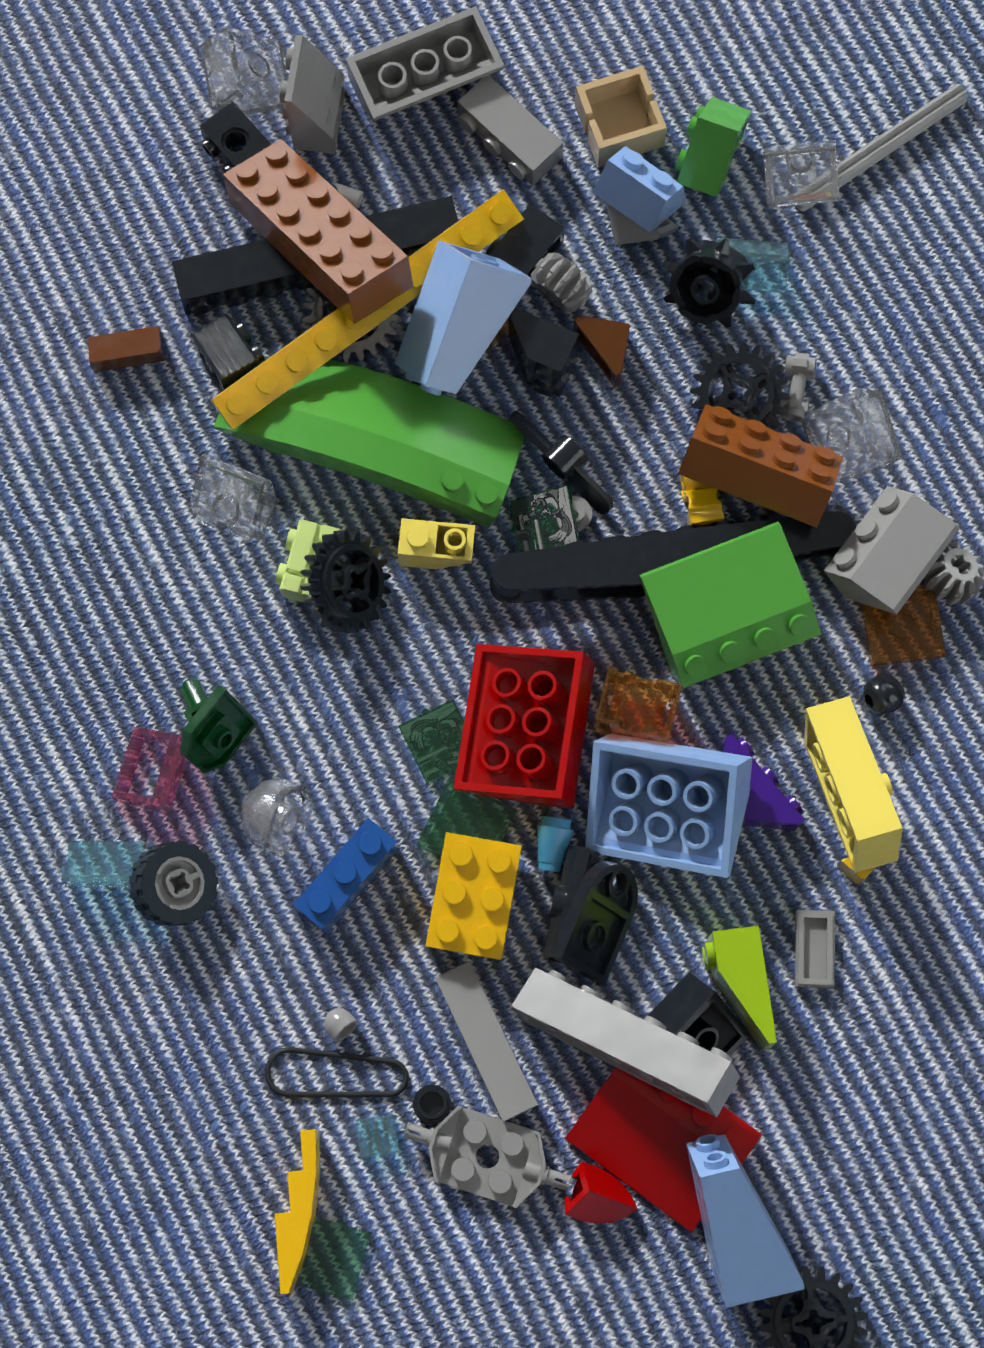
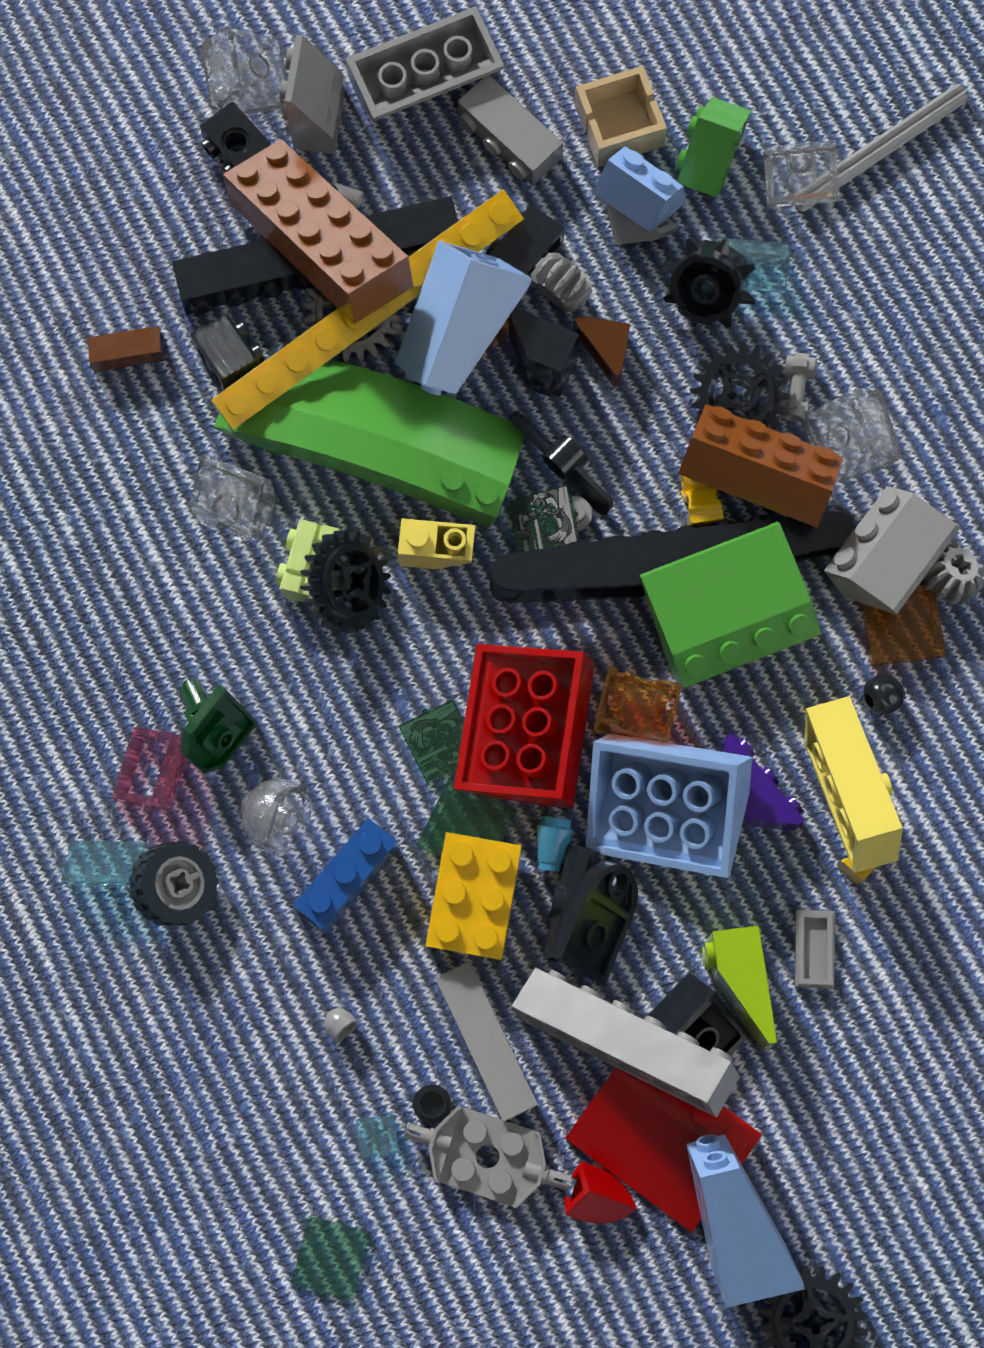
black piece [265,1047,409,1097] -> none
yellow slope [275,1129,320,1294] -> none

